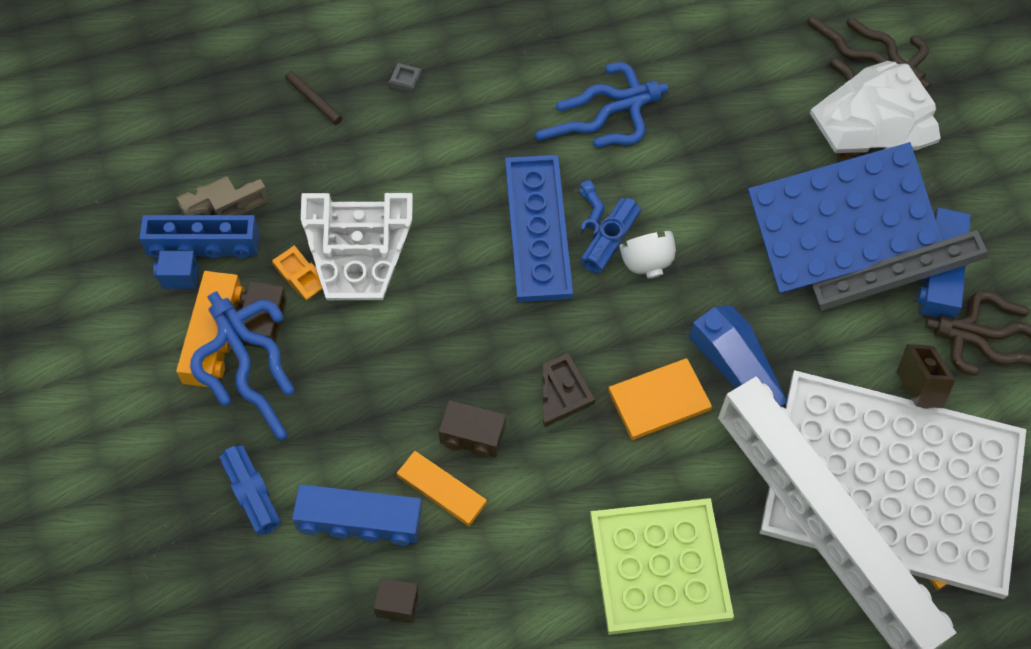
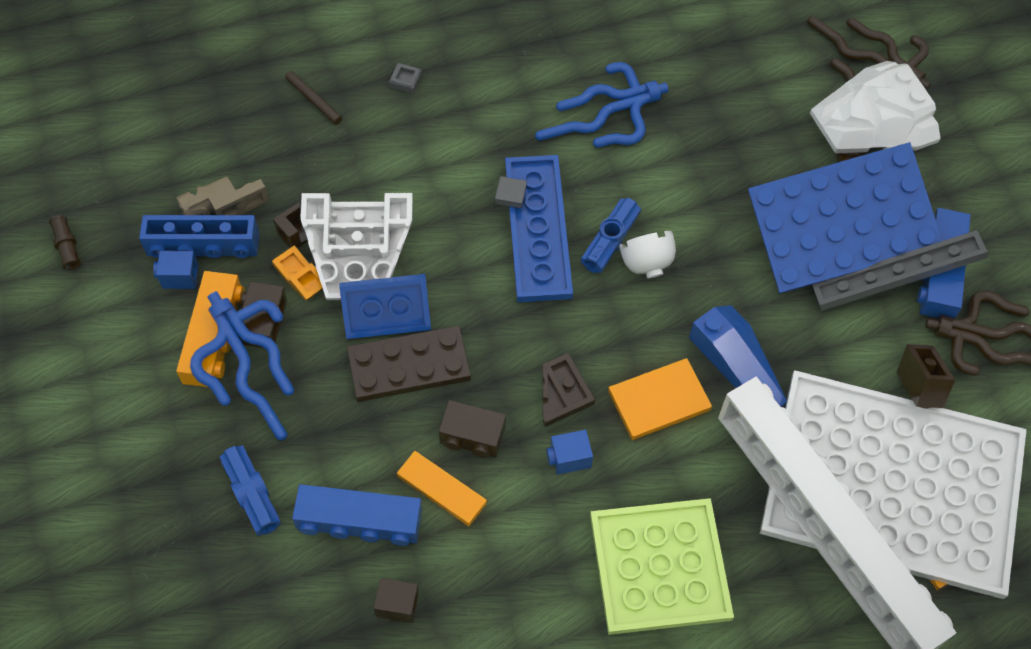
blue arm [579,179,605,239] -> none
none -> dark brown pin [49,215,81,270]
none -> dark brown panel [273,202,308,248]
none -> blue plate [339,274,431,339]
none -> dark brown plate [347,326,471,402]
none -> dark grey tile [495,176,527,208]
none -> blue brick [546,430,593,475]

